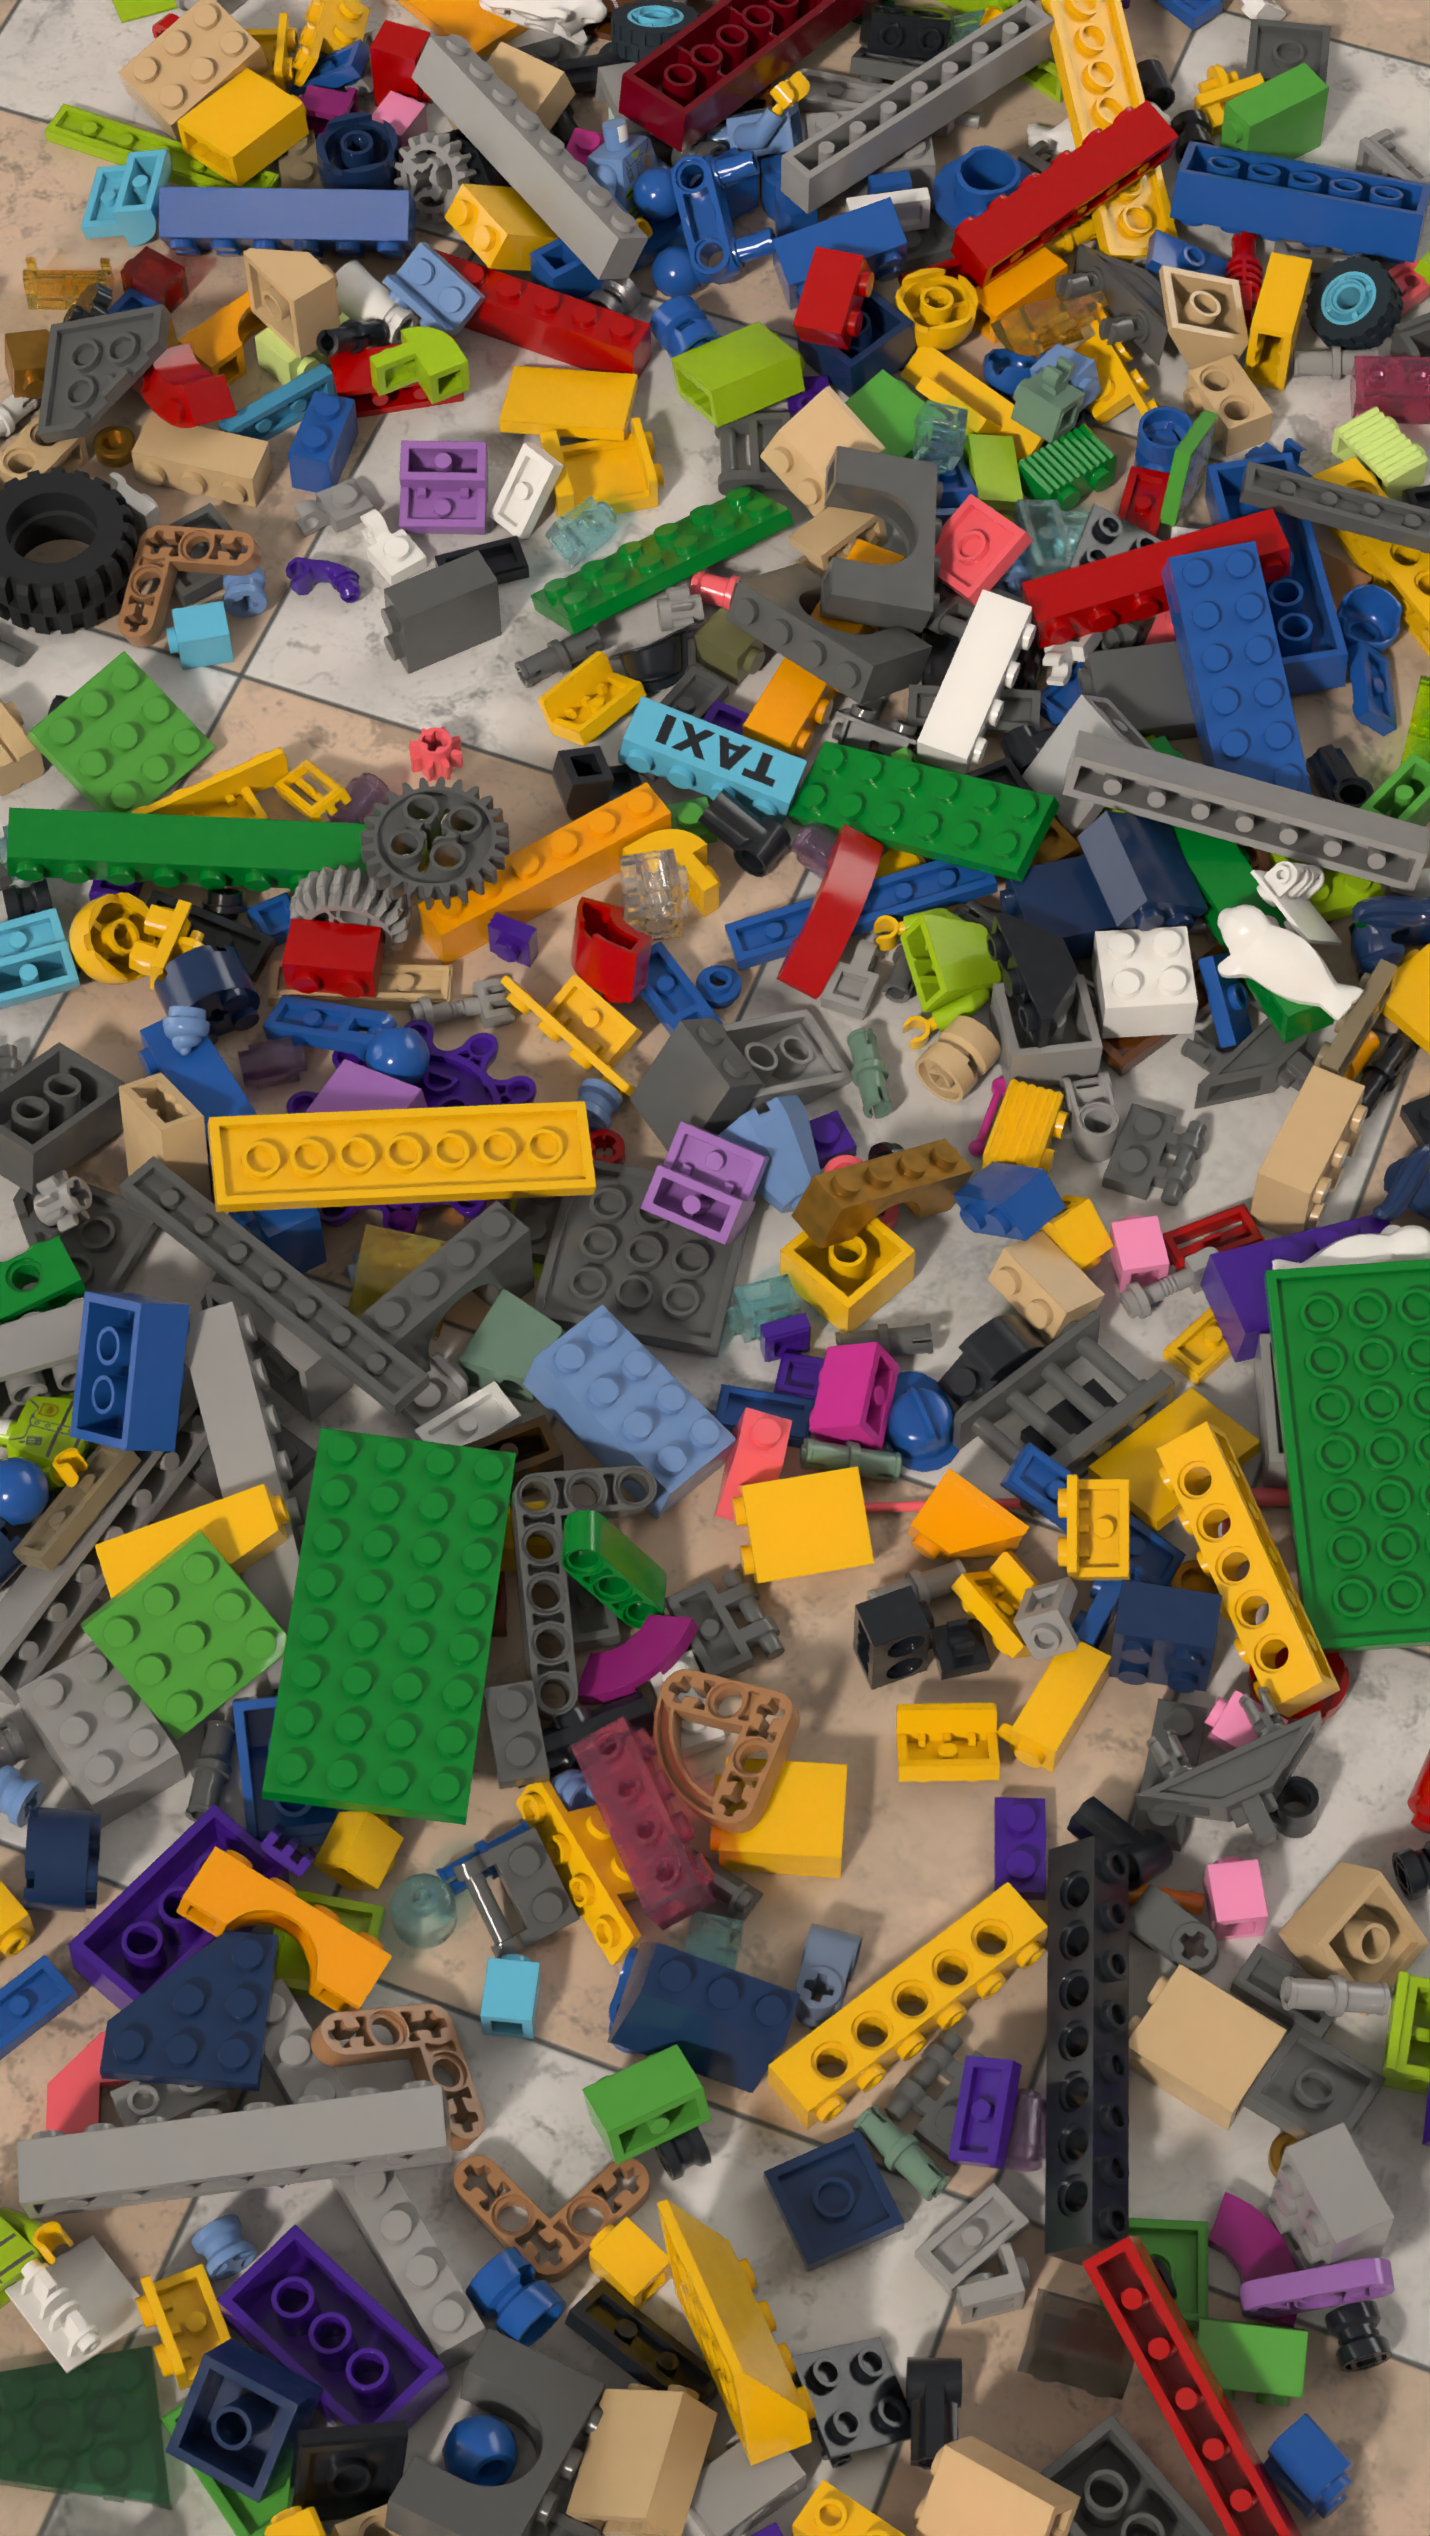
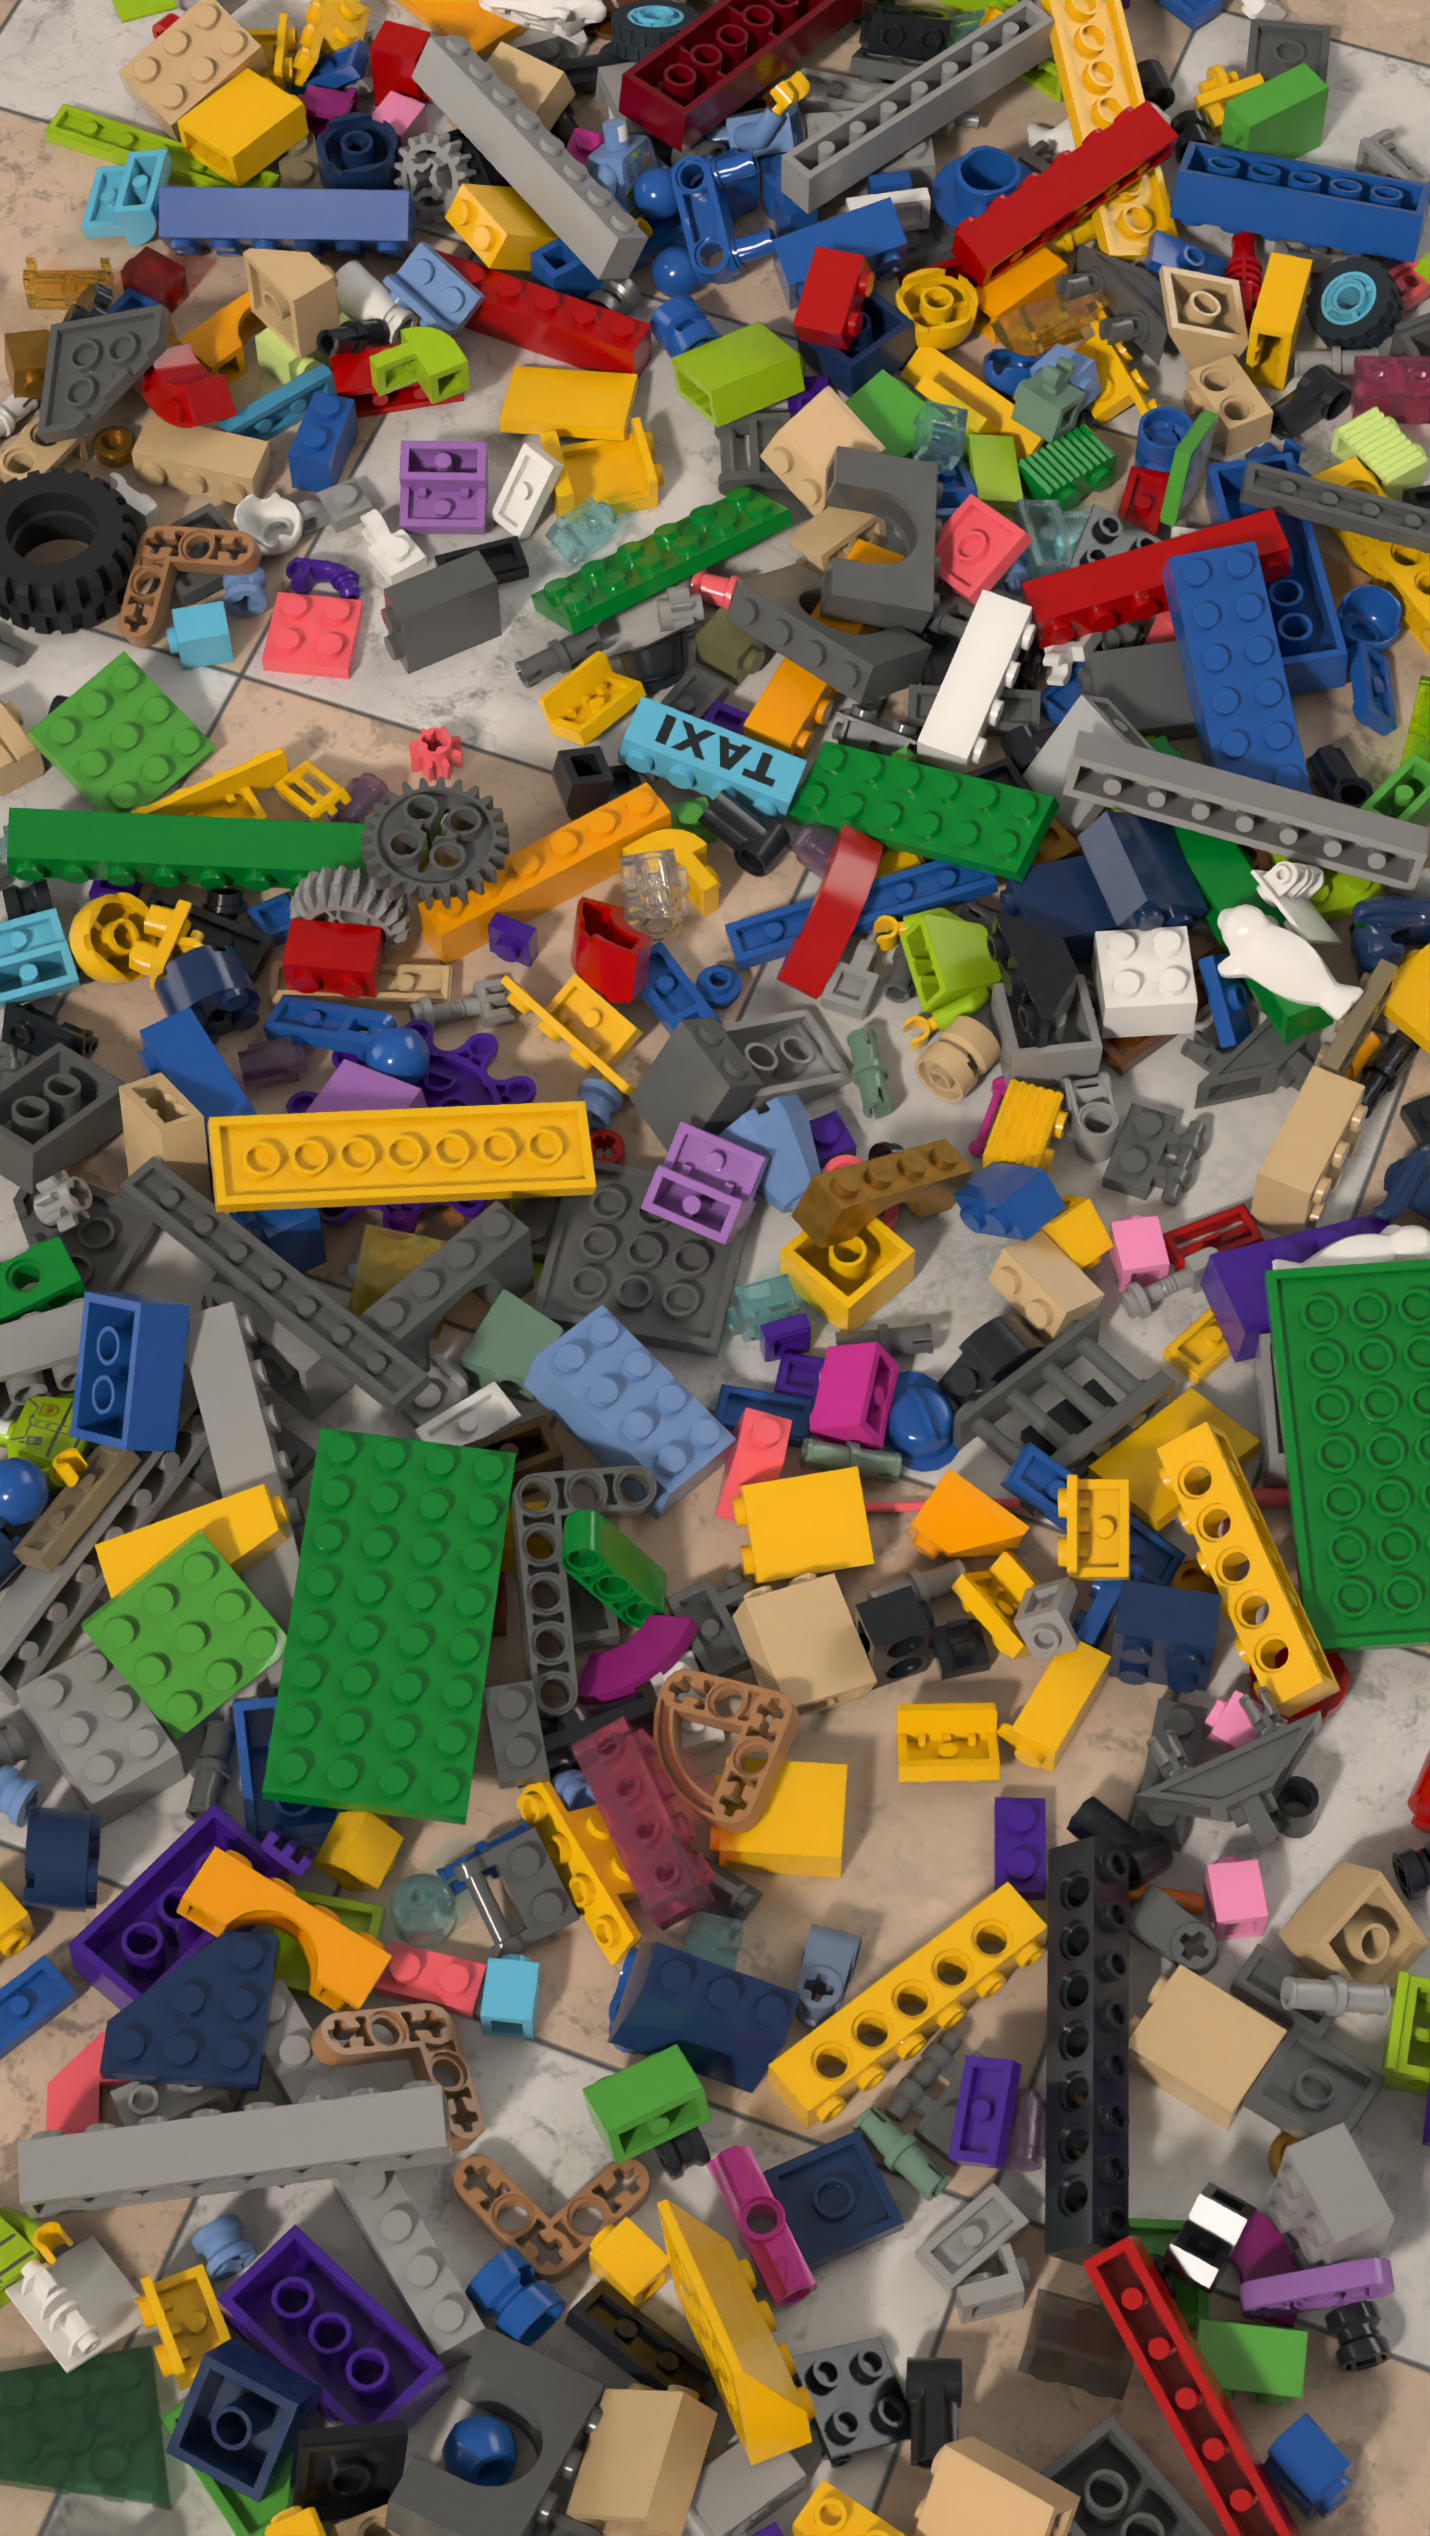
medium blue plate [162,1006,210,1056] -> none
none -> black hinge [1,1002,99,1057]
none -> white hair [233,493,304,556]
none -> coral plate [262,592,364,679]
none -> coral plate [373,1941,487,2019]
none -> dark pink piece [707,2144,817,2309]
none -> tan brick [732,1573,878,1719]
none -> black brick [1161,2182,1257,2294]
none -> black piece [1270,365,1352,441]

